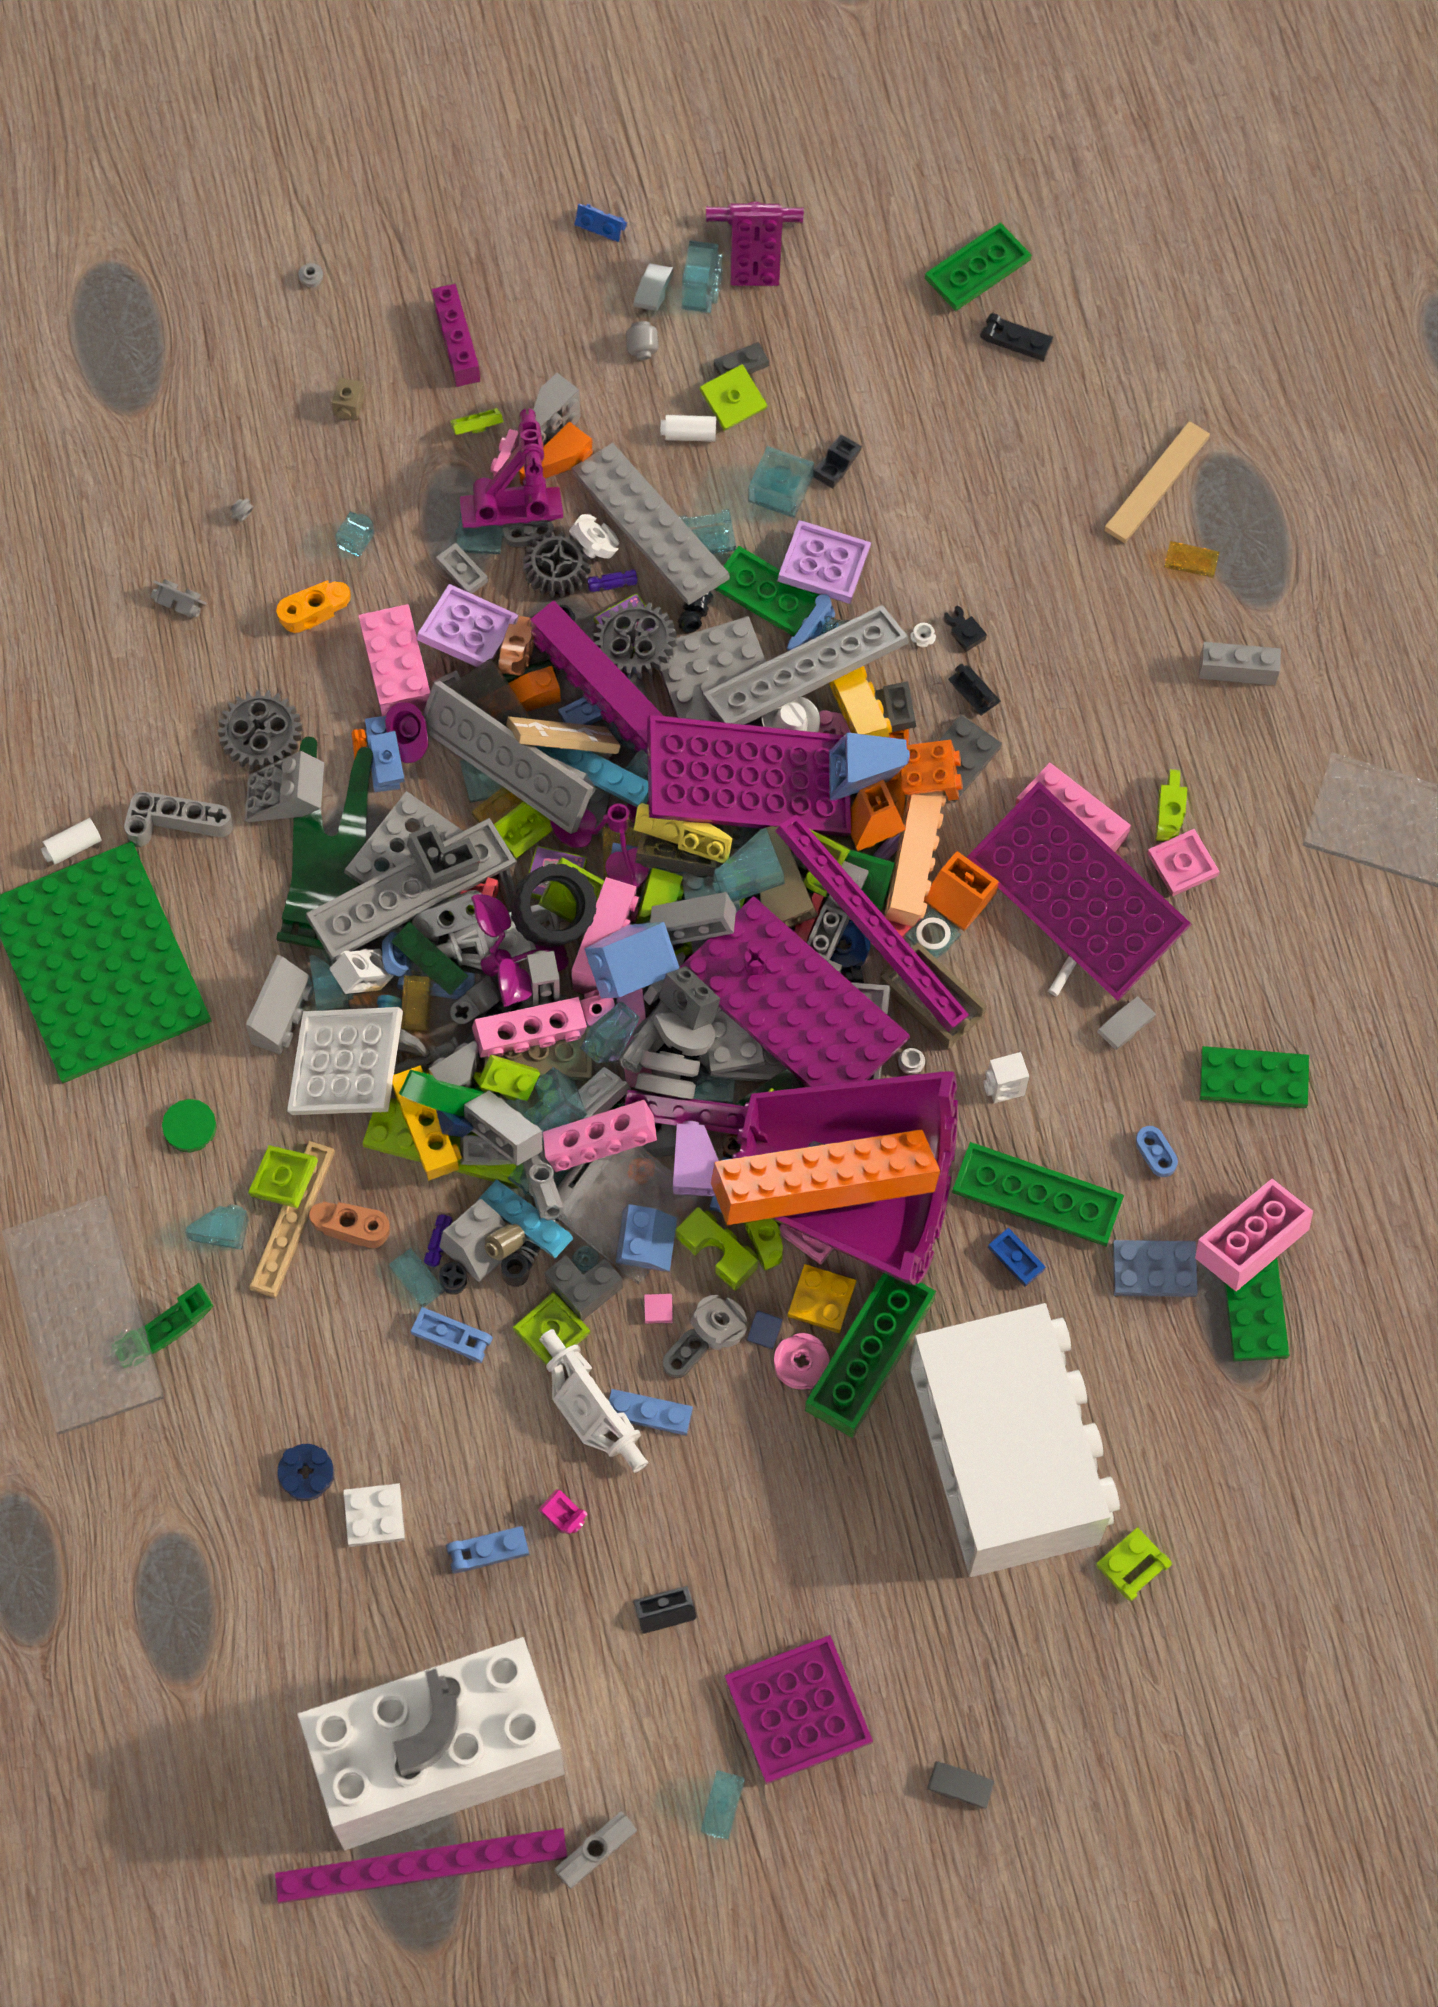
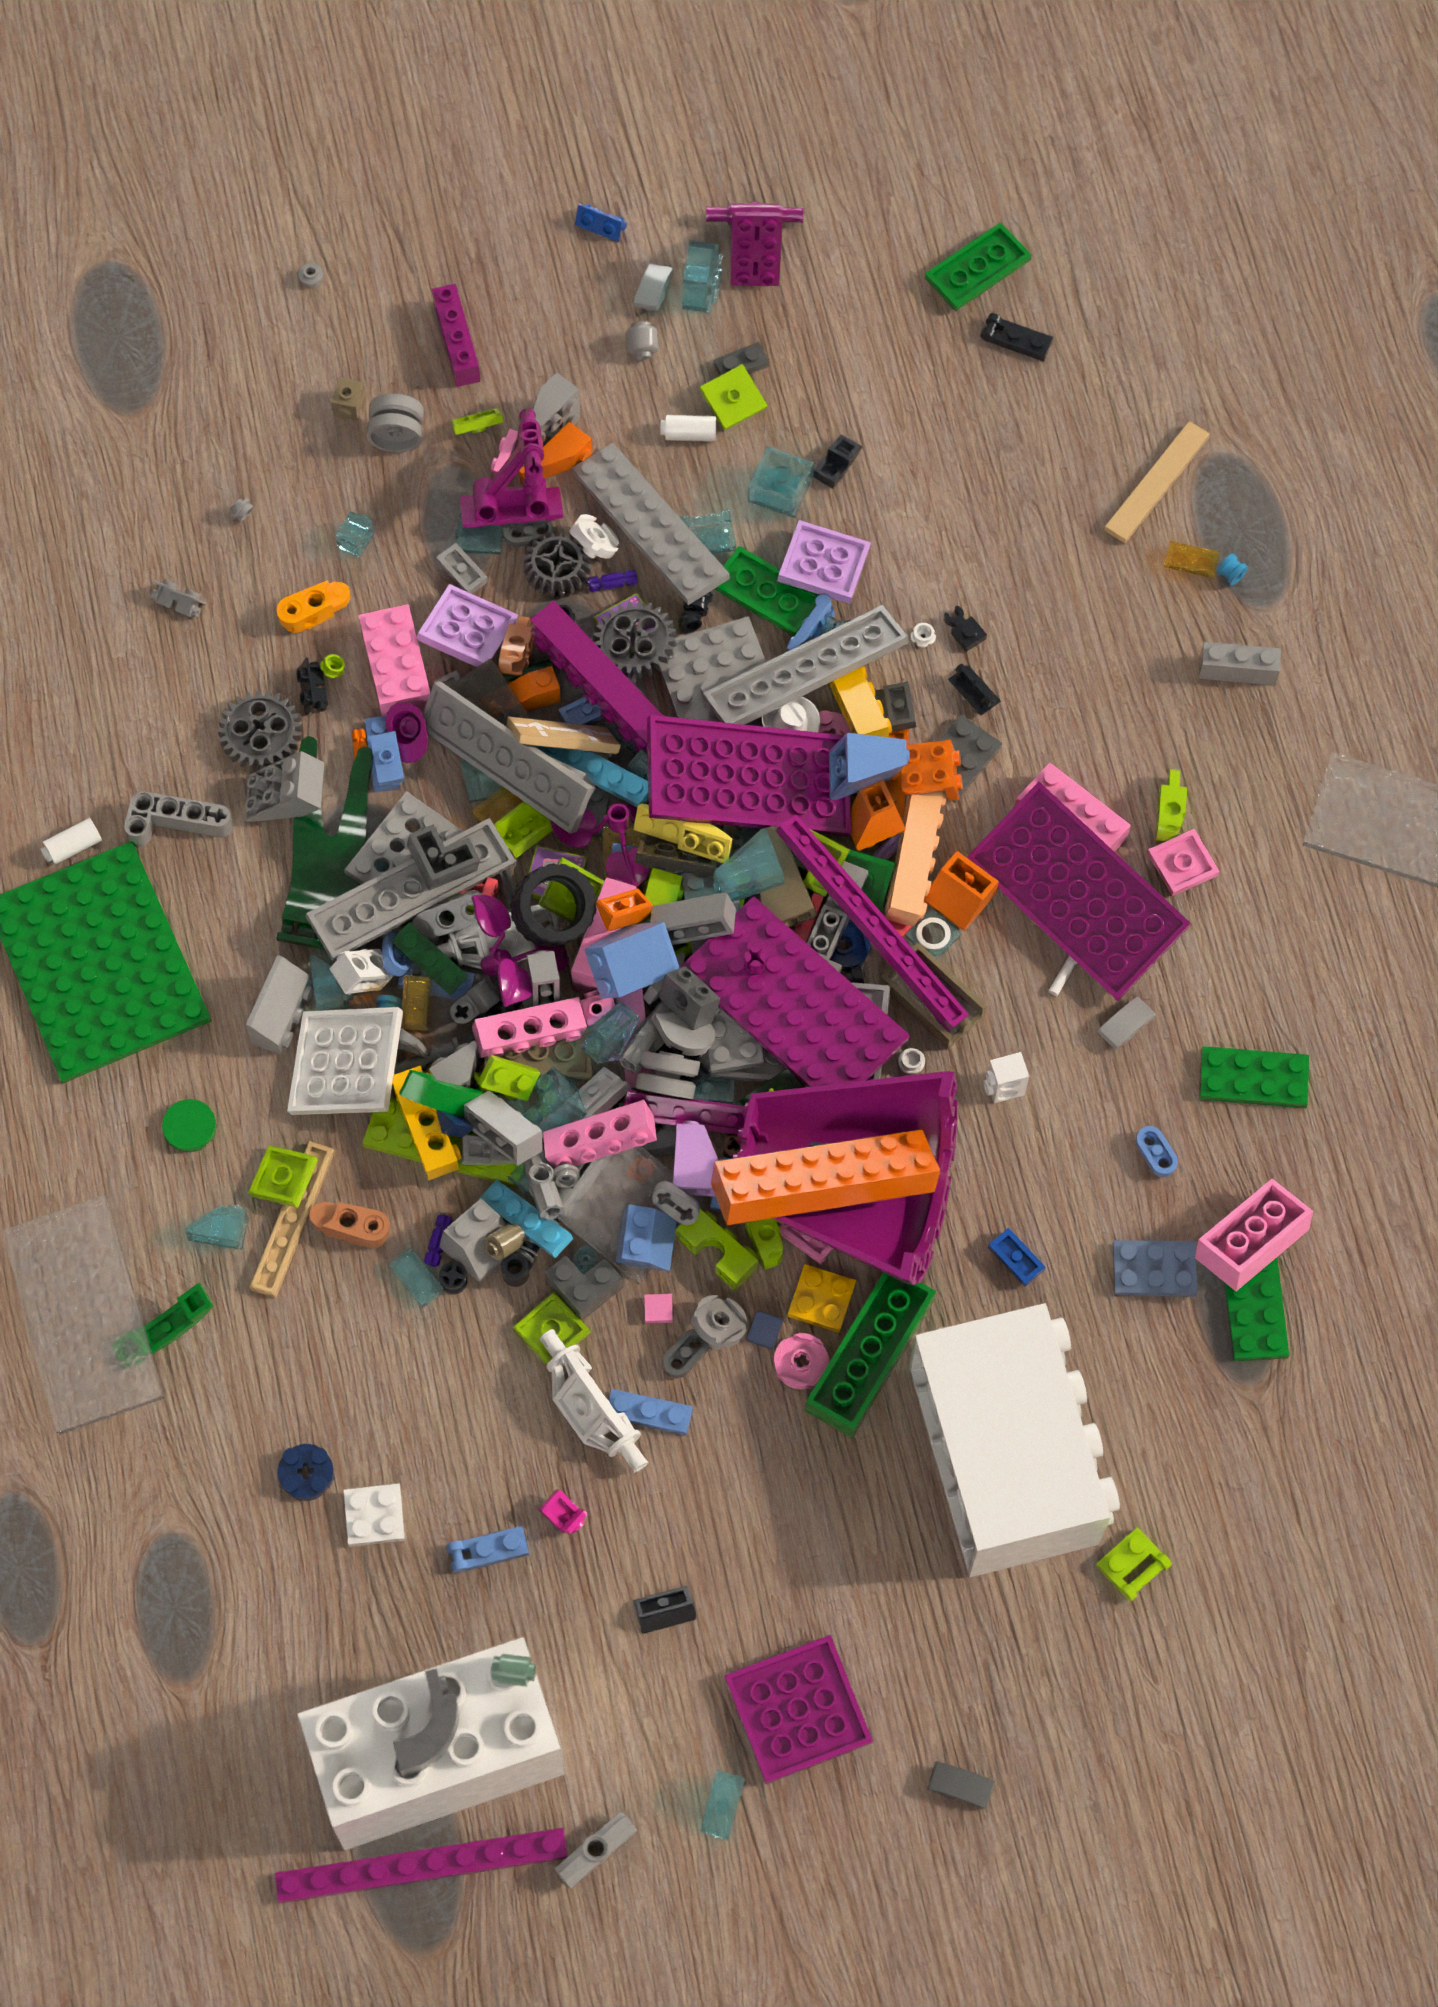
medium blue plate [411,1307,493,1363] -> none
green plate [952,1142,1124,1247] -> none
none -> black hinge [296,657,328,715]
none -> lime plate [320,654,345,678]
none -> light grey wheel [366,394,424,453]
none -> sand green brick [491,1654,536,1687]
none -> light grey plate [553,1164,580,1189]
none -> orange slope [596,888,653,931]
none -> light grey beam [652,1181,700,1225]
none -> dark azure wheel [1216,554,1249,586]

